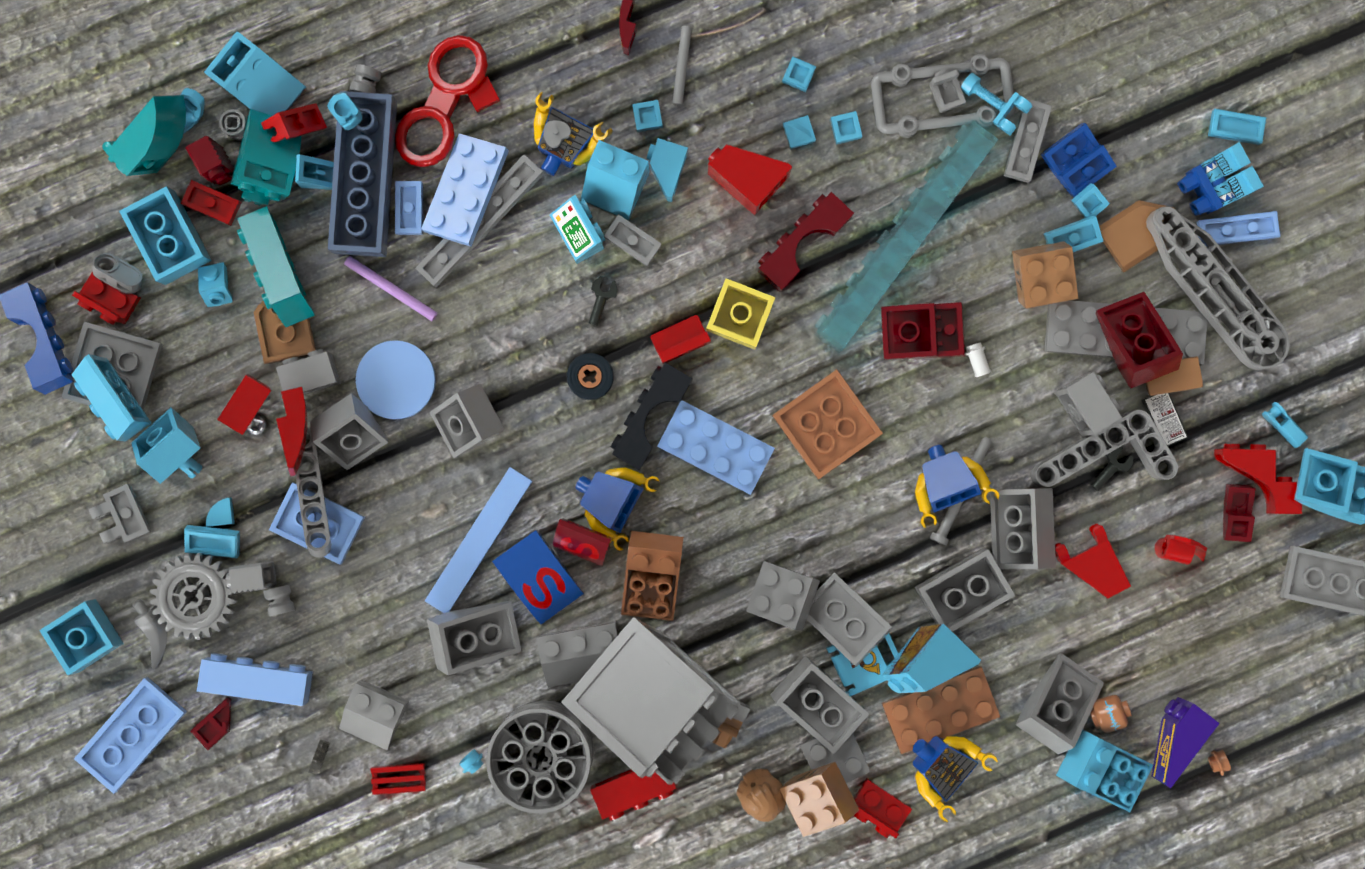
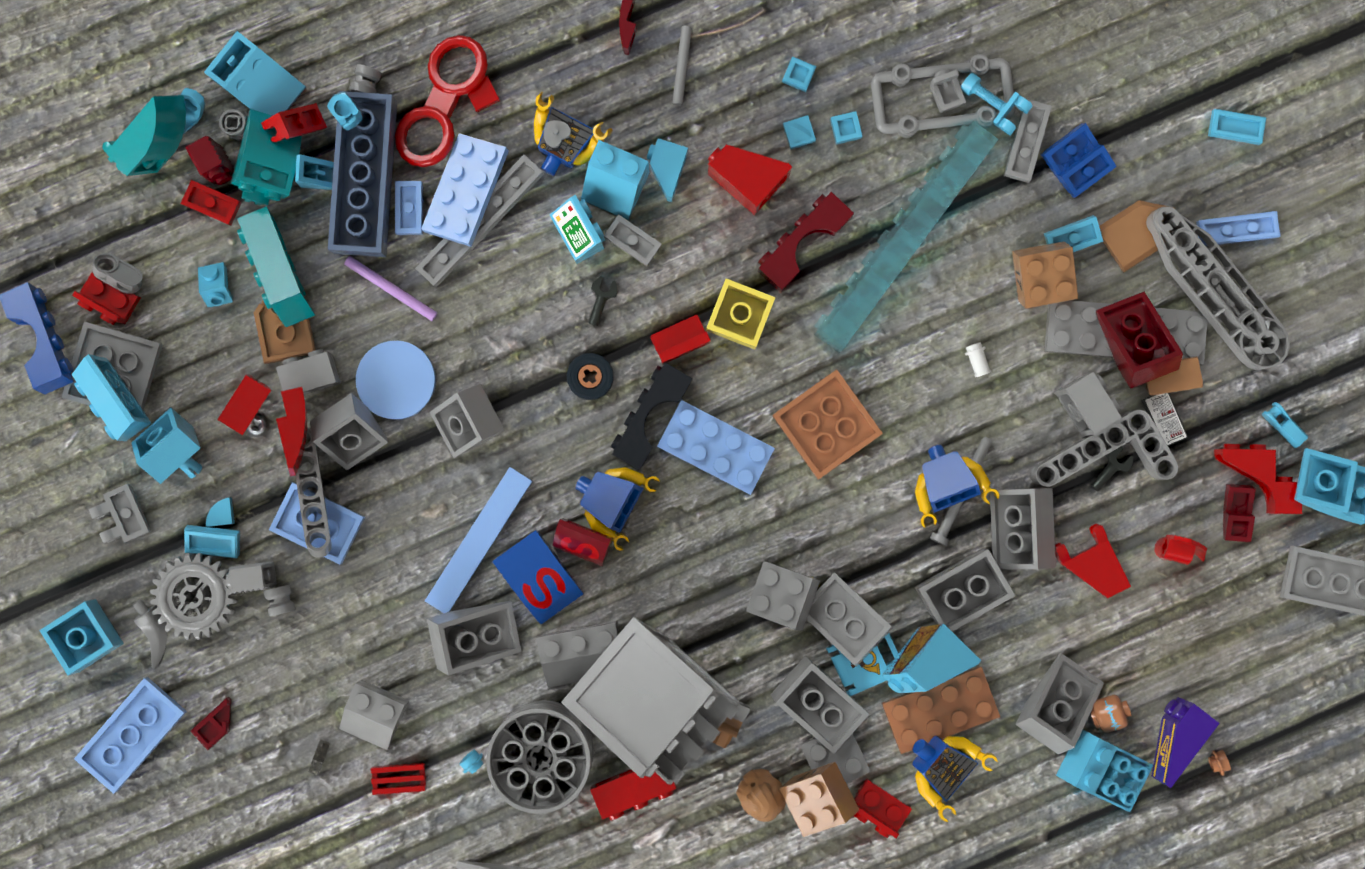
medium azure brick [119,186,212,285] -> none
light blue brick [197,653,313,706] -> none
nougat slope [621,531,684,621] -> none
medium azure plate [632,100,663,132] -> none
dark red slope [881,302,965,360] -> none
medium azure plate [1071,183,1110,218] -> none
hips [1177,142,1264,216] -> none

